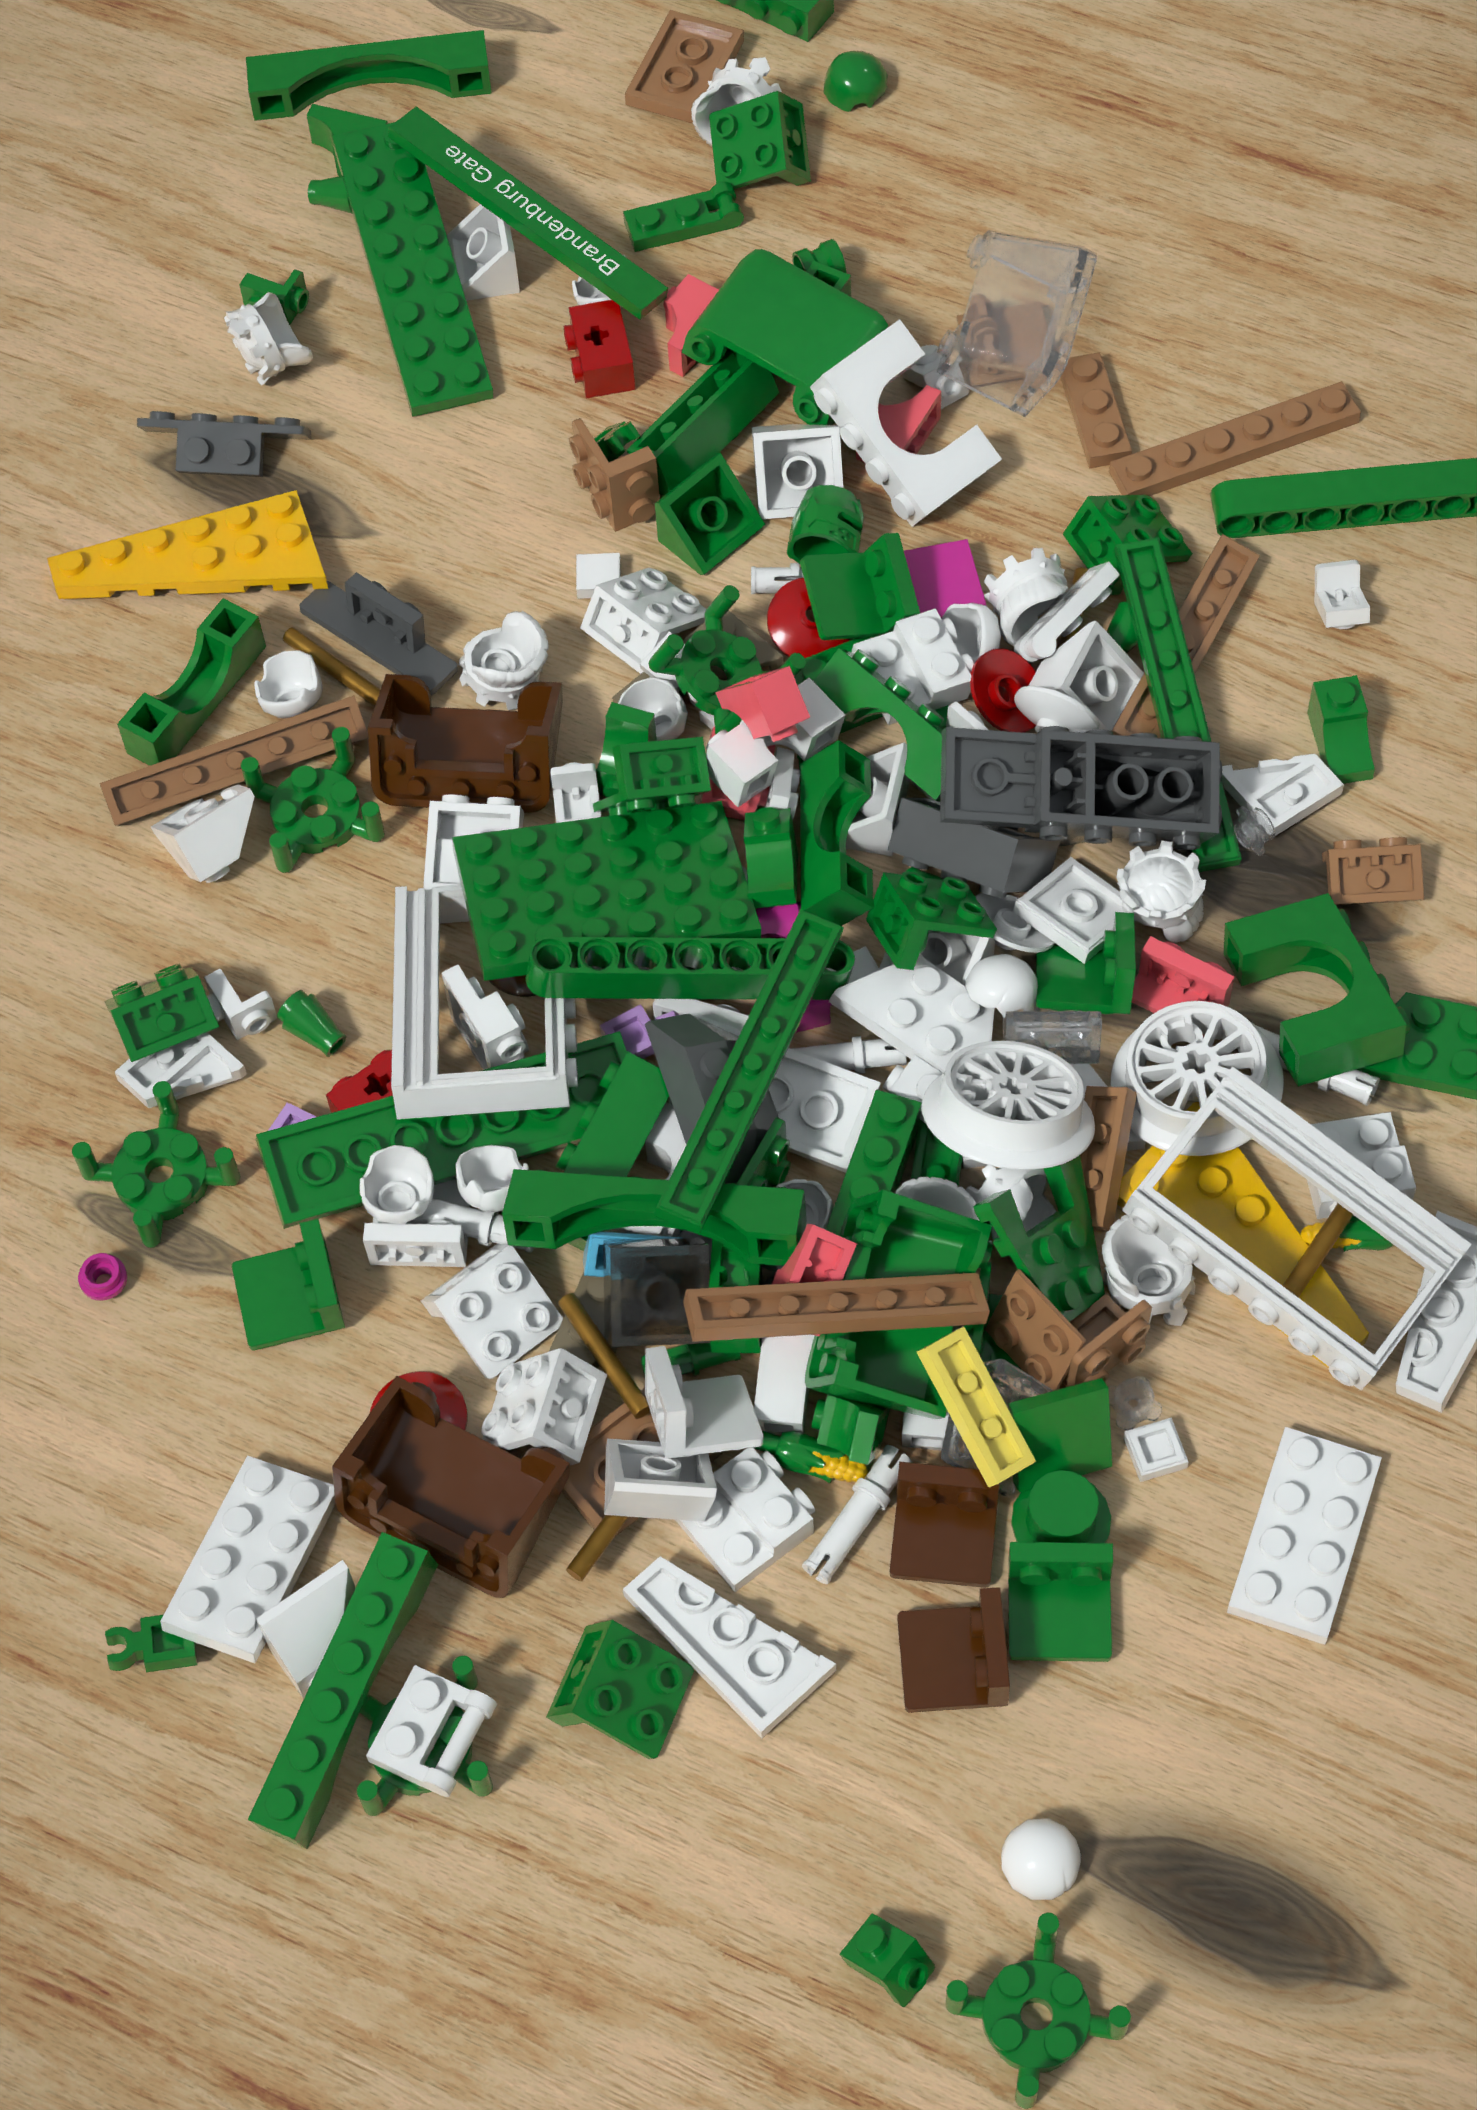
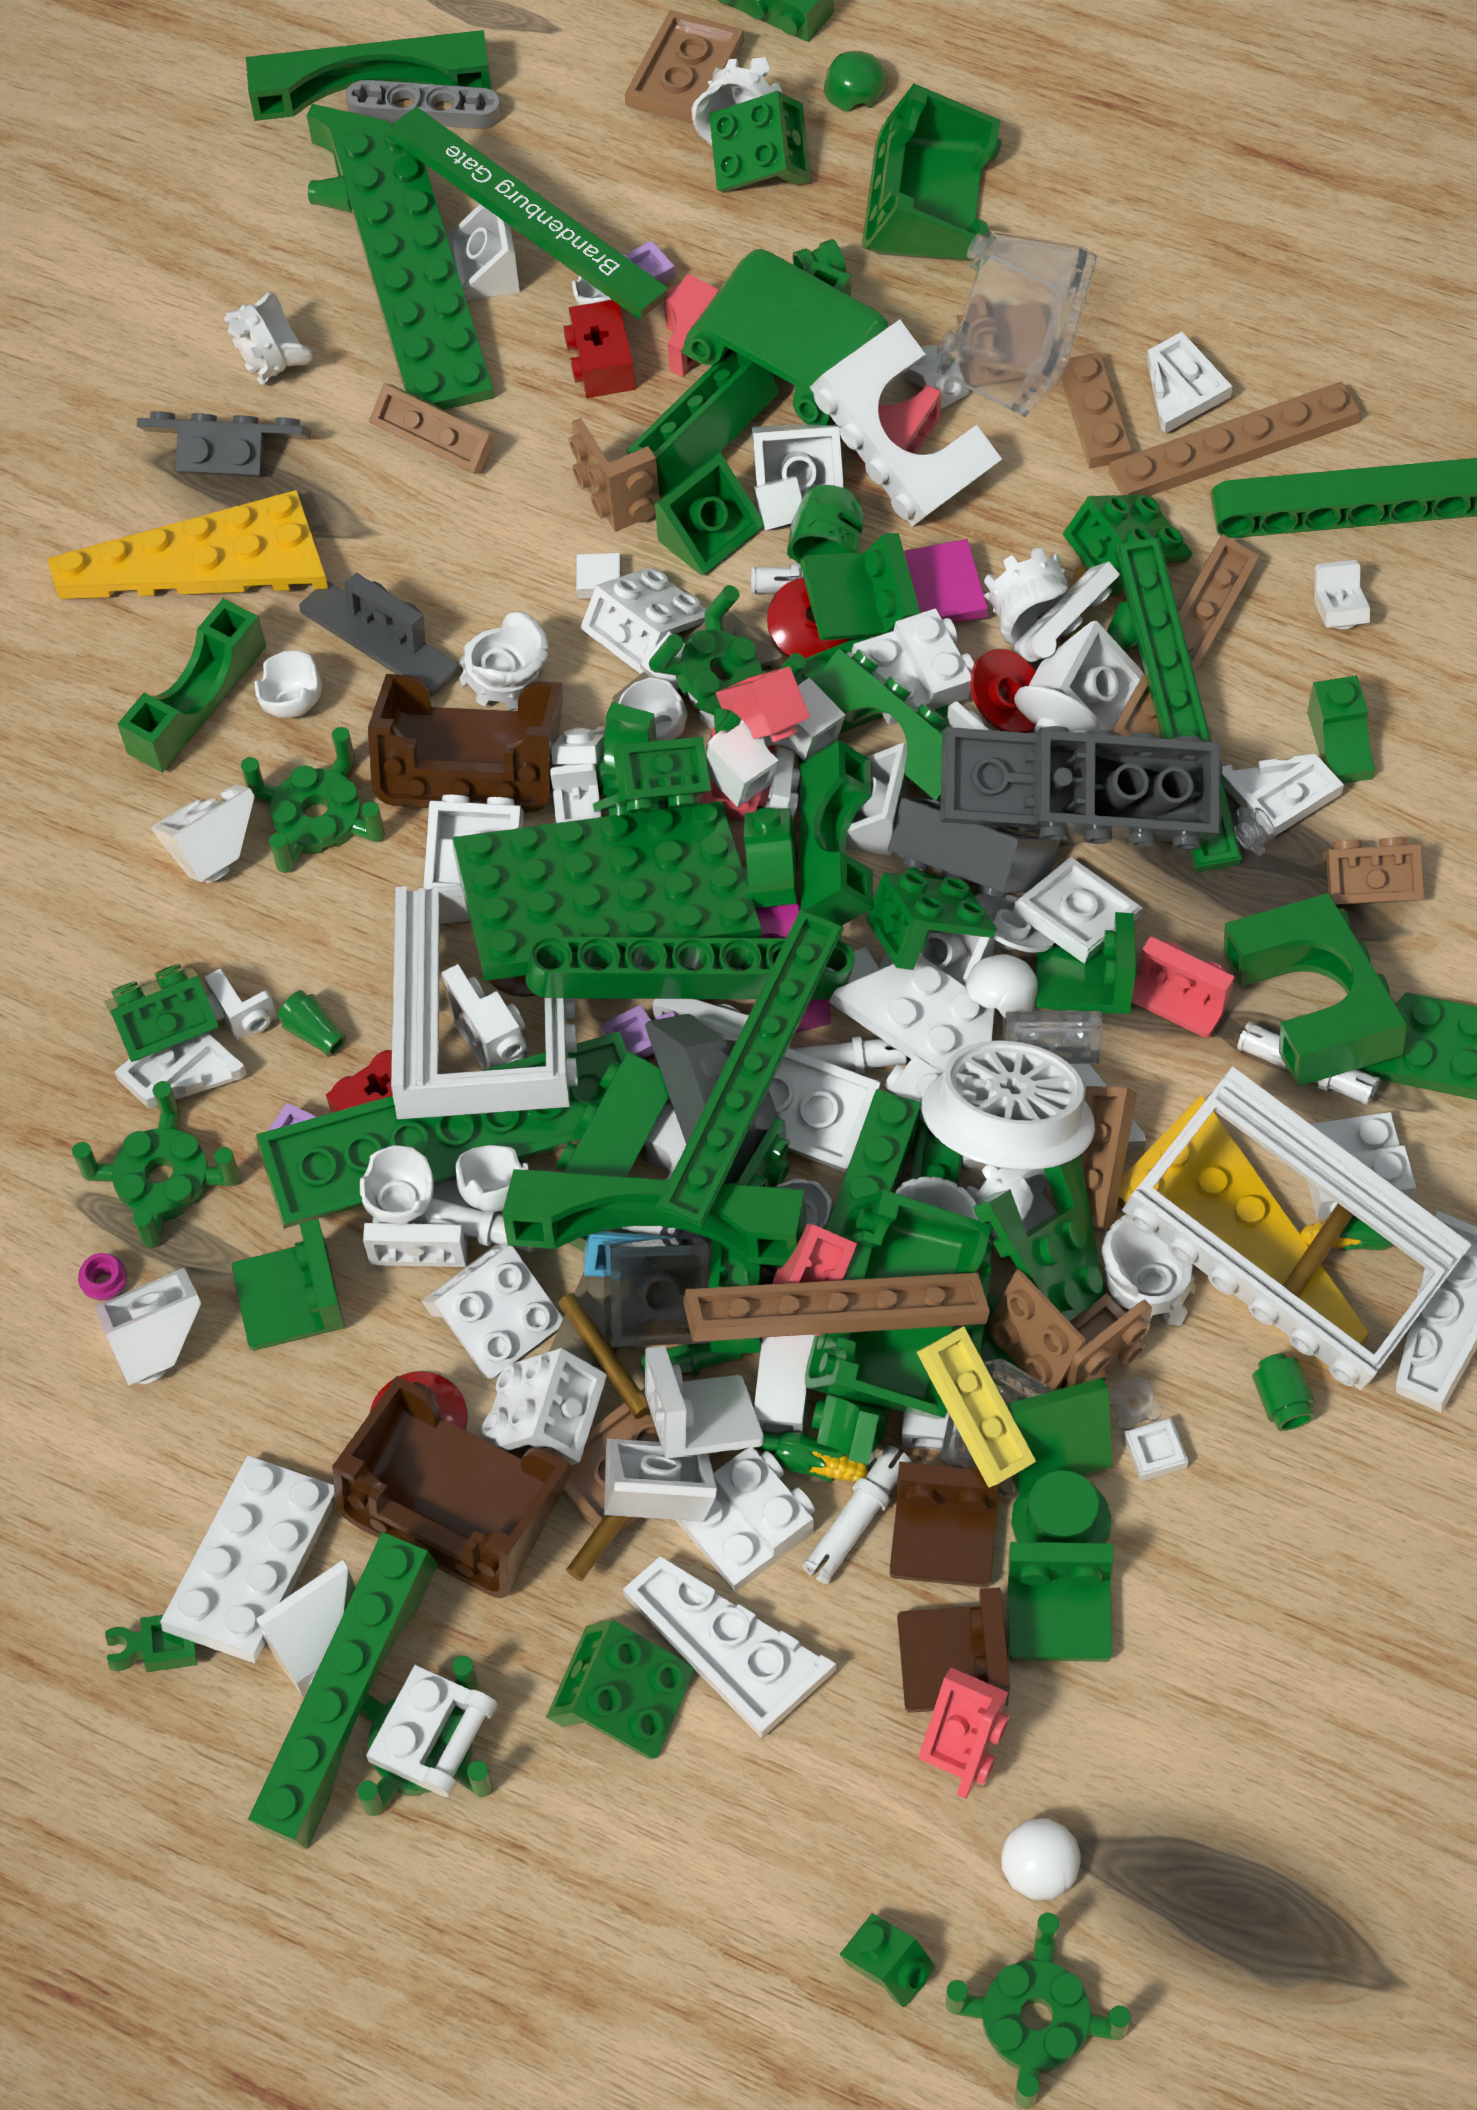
medium nougat plate [99,695,368,826] -> none
green bracket [239,269,309,325] -> none
pearl gold bar [283,627,381,707] -> none
green plate [594,421,641,462] -> none
green plate [623,181,744,252] -> none
white hair [941,603,1002,663] -> none
white piece [1110,1001,1284,1156] -> none
white hair [1116,840,1206,943] -> none
white plate [1227,1427,1382,1645] -> none
none -> white slope [95,1268,201,1386]
none -> light grey beam [346,80,501,129]
none -> medium nougat plate [369,383,496,474]
none -> white plate [551,726,605,764]
none -> lavender plate [625,241,675,284]
none -> white tile [754,476,802,530]
none -> green windscreen [862,83,1002,261]
none -> coral bracket [918,1667,1010,1799]
none -> white wing [1147,332,1232,434]
none -> green brick [1252,1353,1315,1431]

